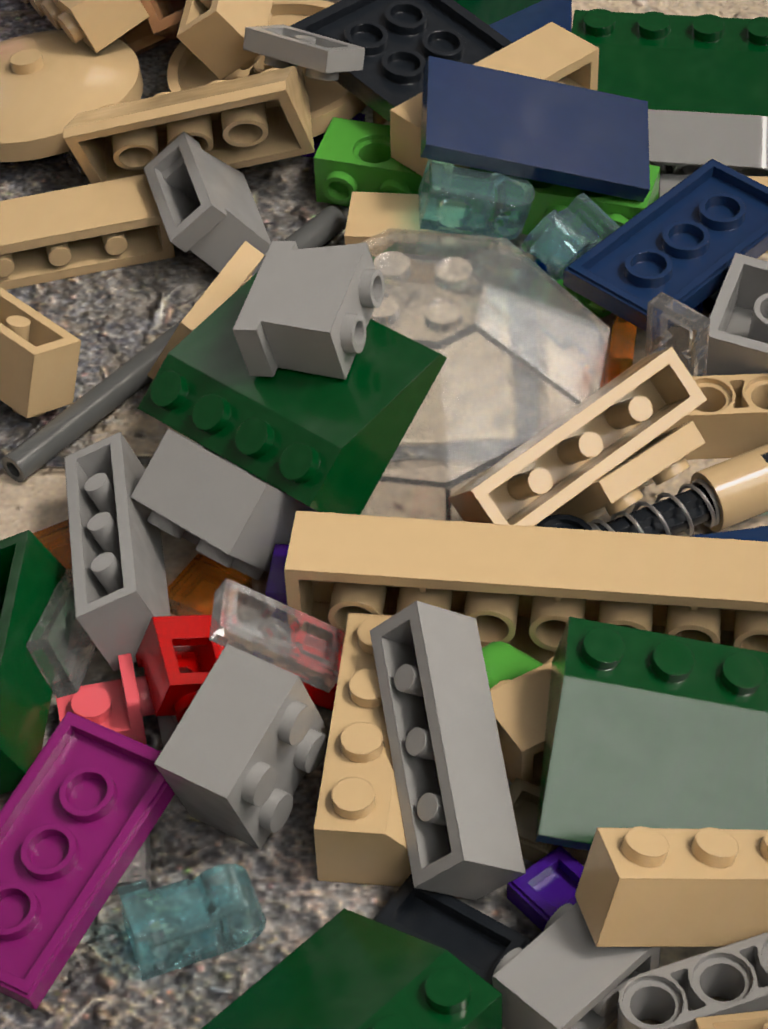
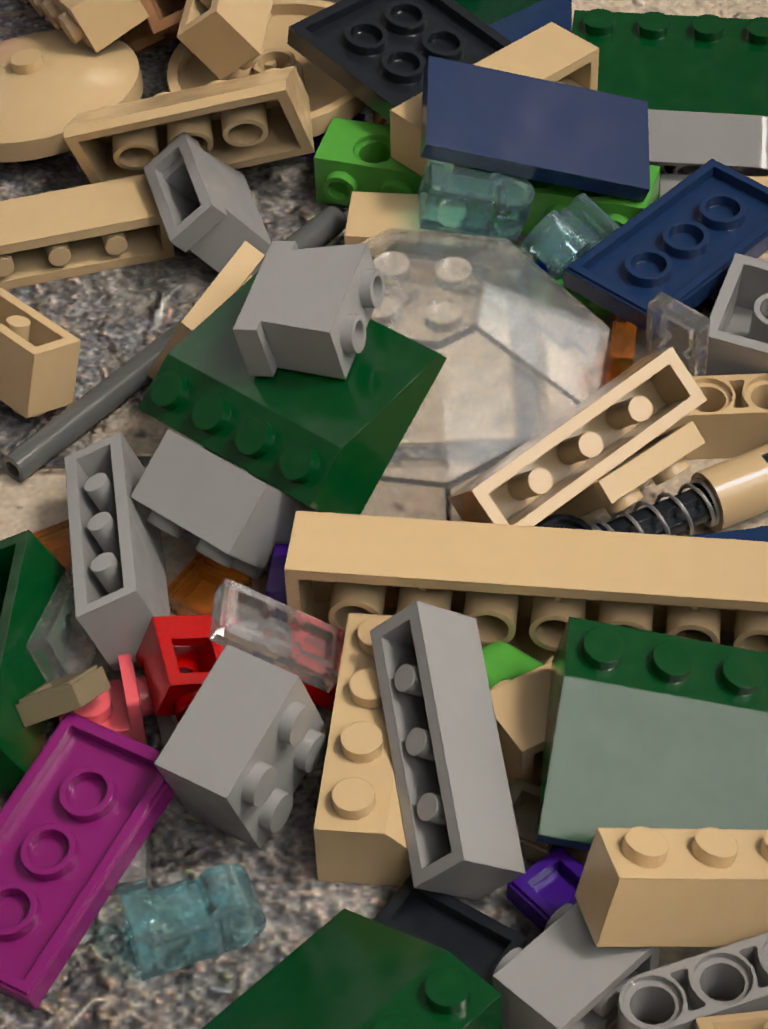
light grey plate [243,24,365,81] -> none
none -> dark tan tile [15,665,111,727]

